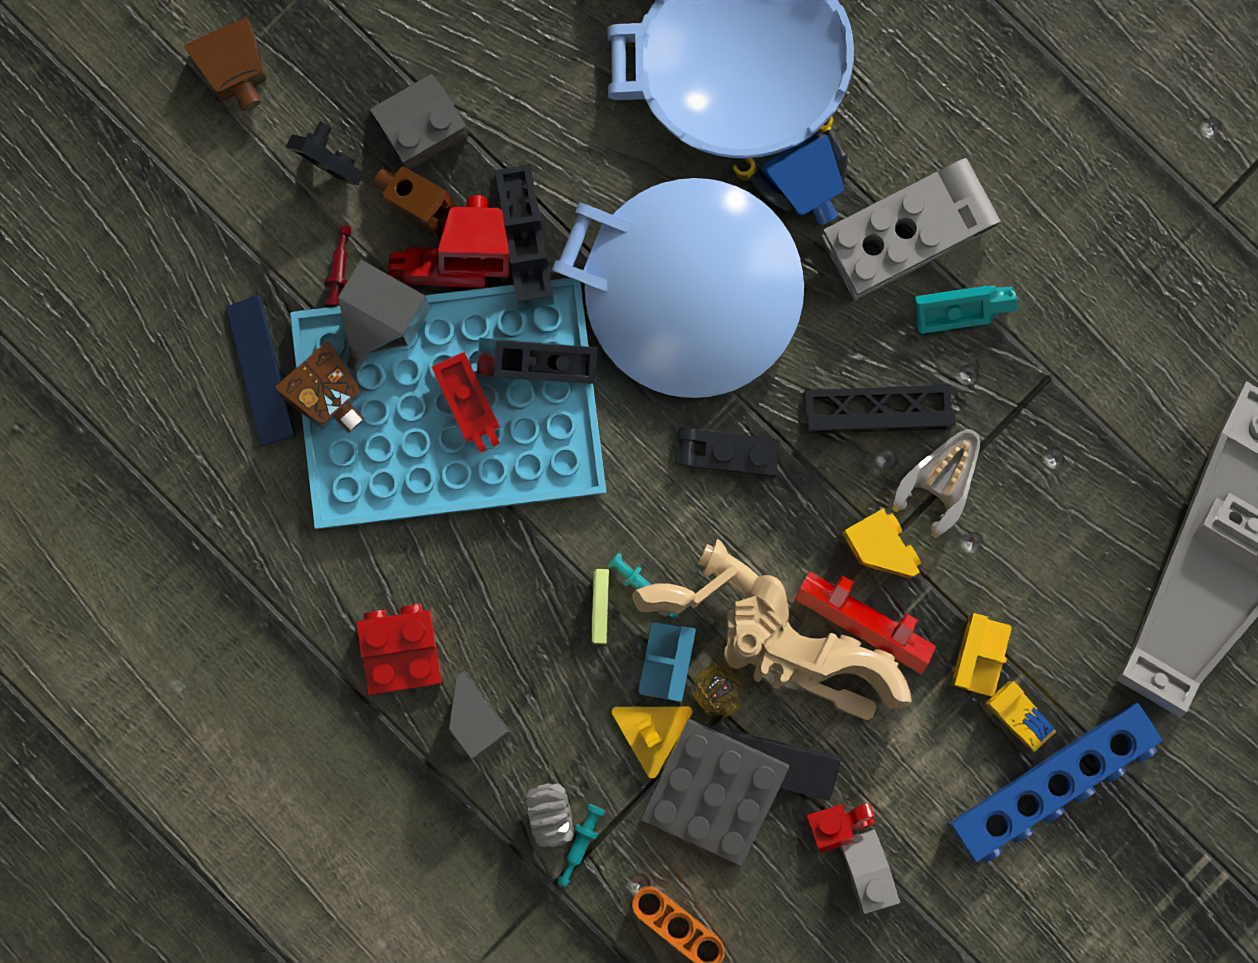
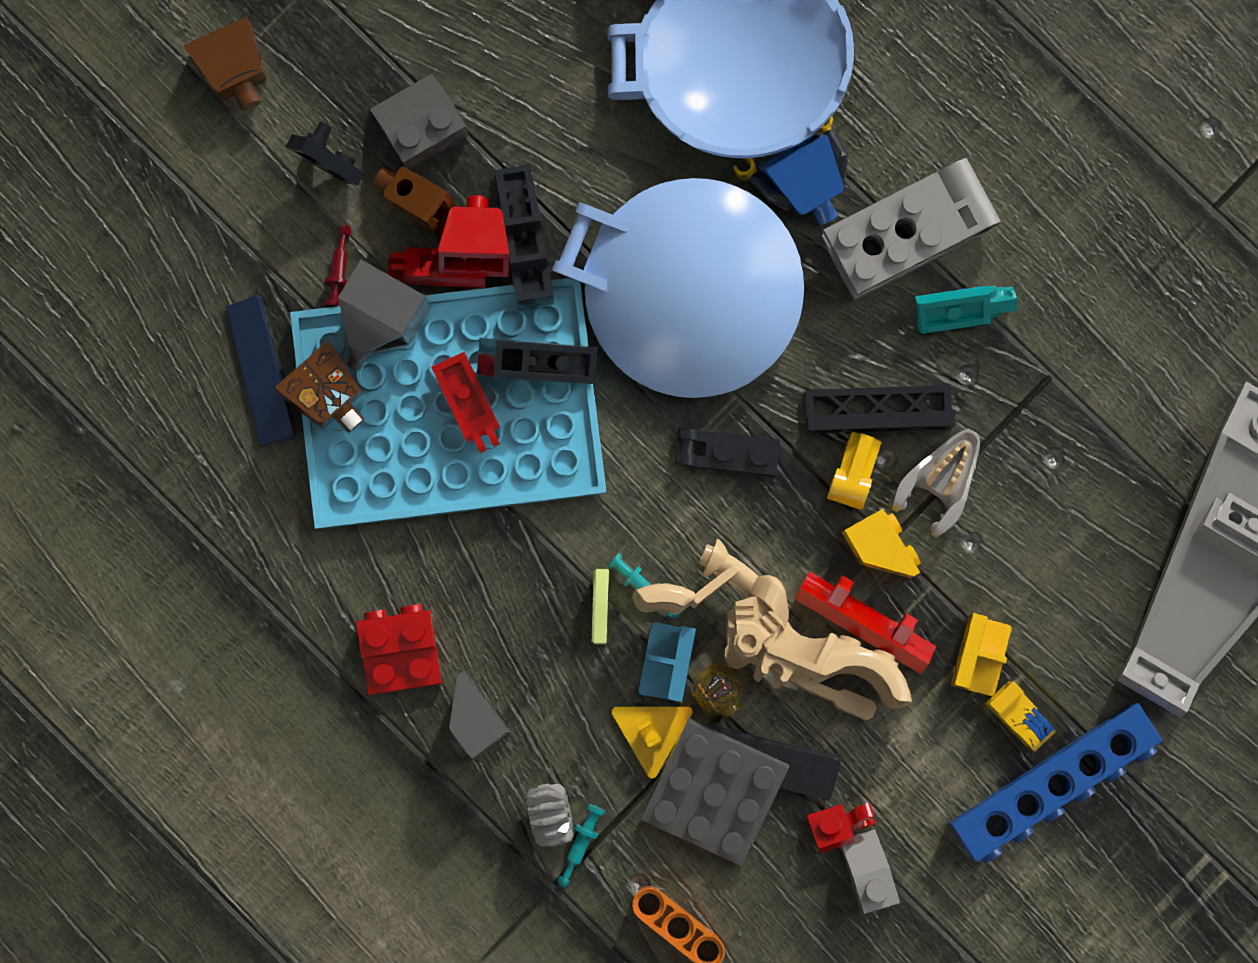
none -> yellow piece [827,432,882,510]

